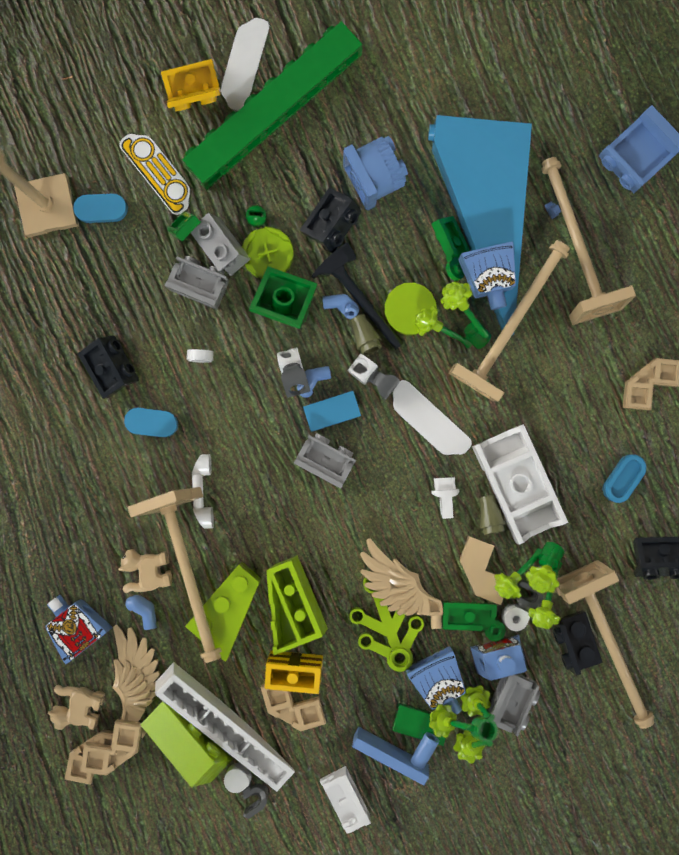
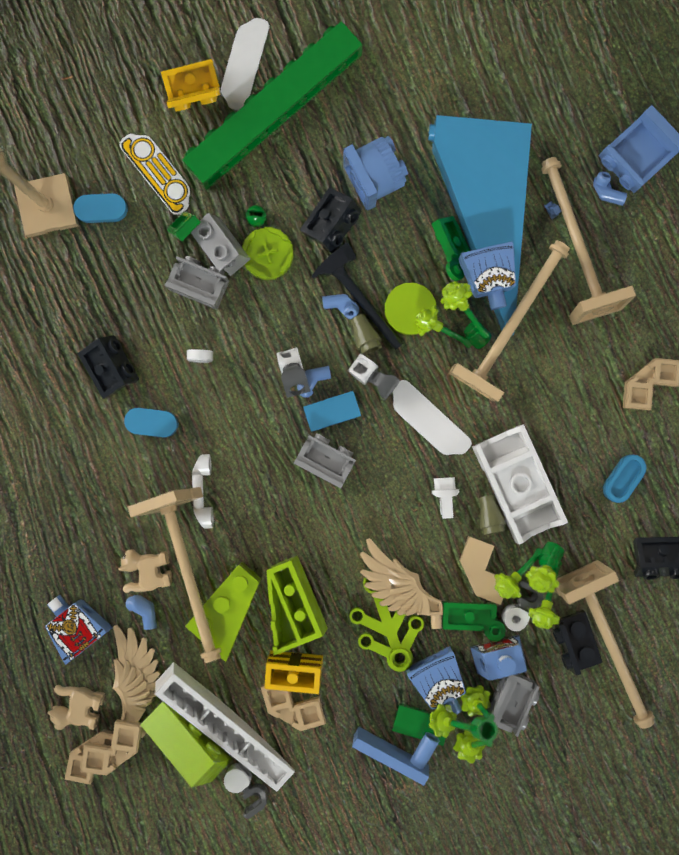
green slope [249,266,317,329] -> none
white hinge [320,766,371,833] -> none
none -> medium blue arm [593,172,627,206]

